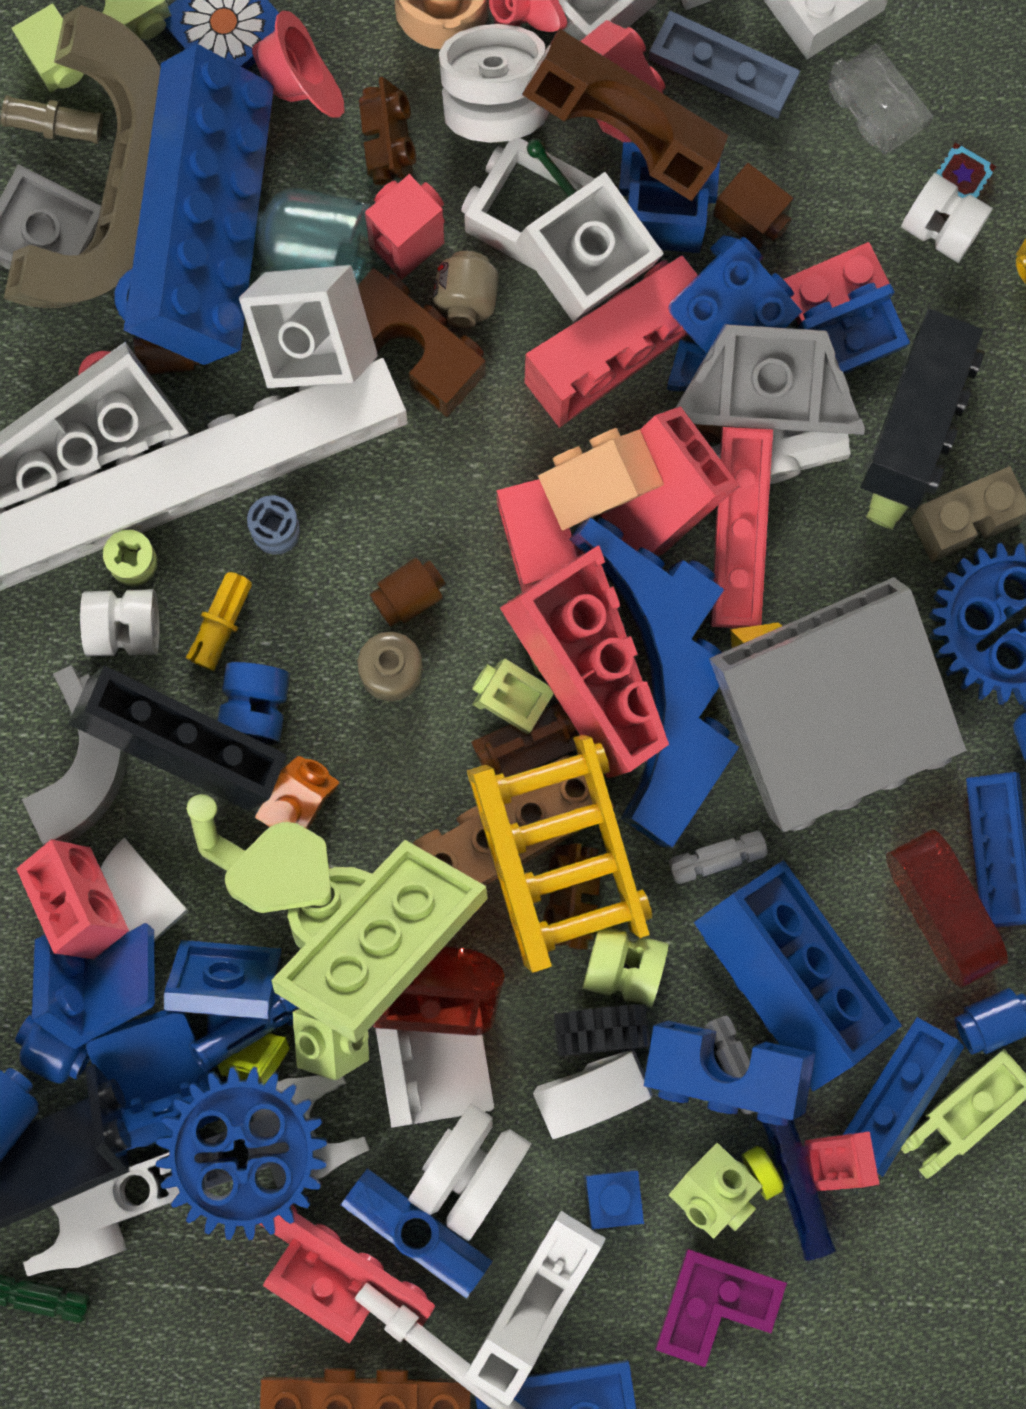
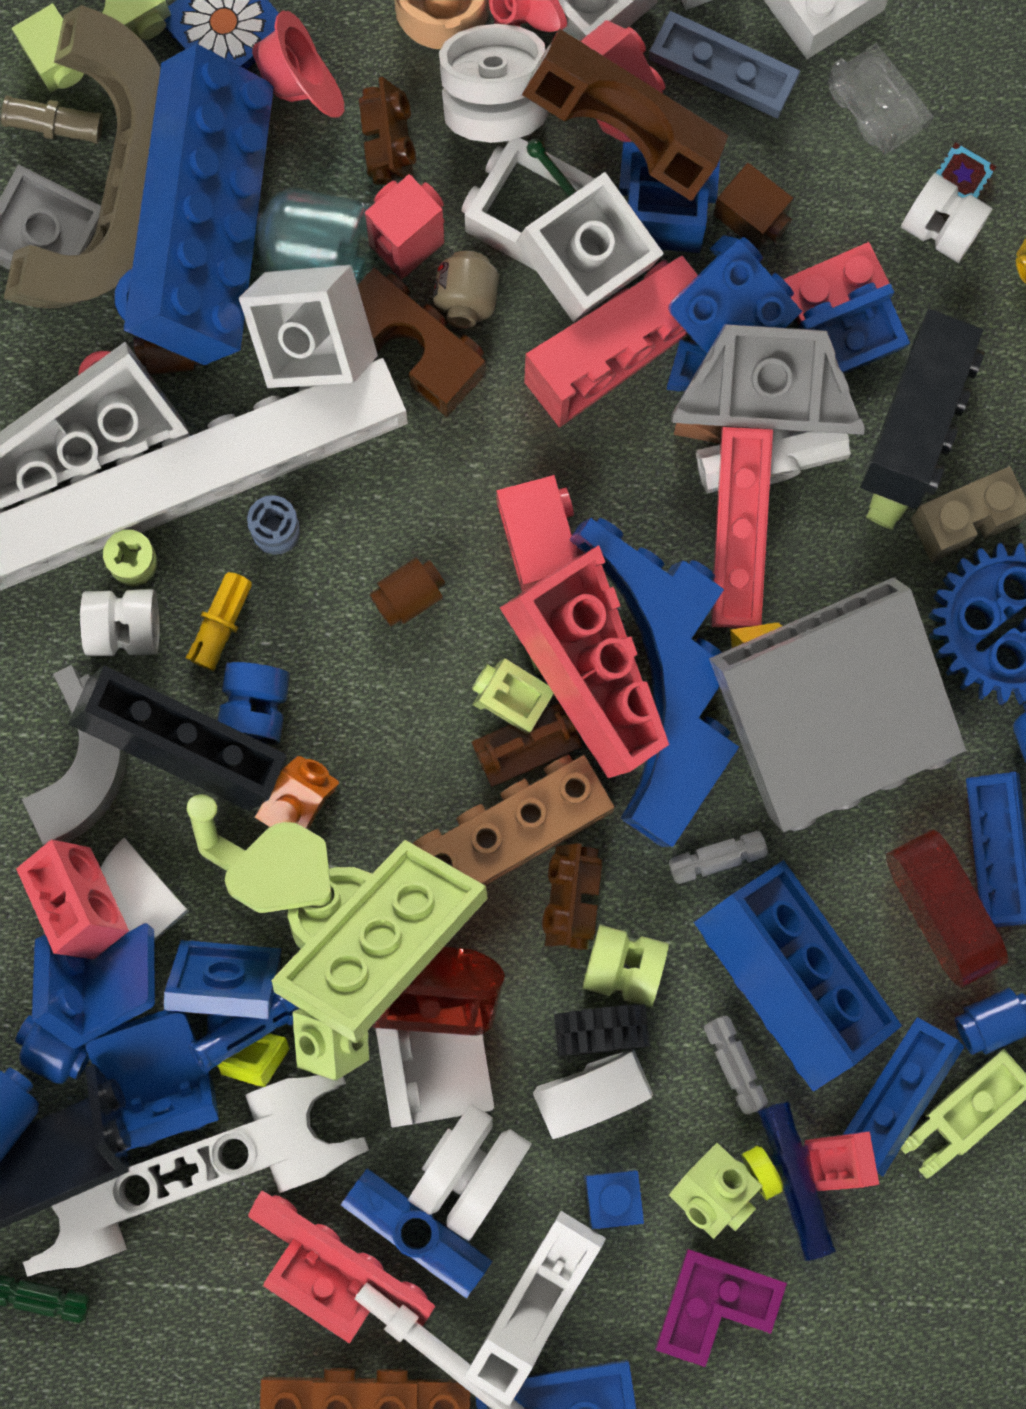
blue gear [155,1066,327,1240] -> none
dark tan head [357,632,423,701] -> none
yellow fence [467,735,652,973] -> none
light nougat brick [538,428,664,531] -> none
coral brick [599,406,740,556] -> none
blue arch [643,1021,815,1125] -> none

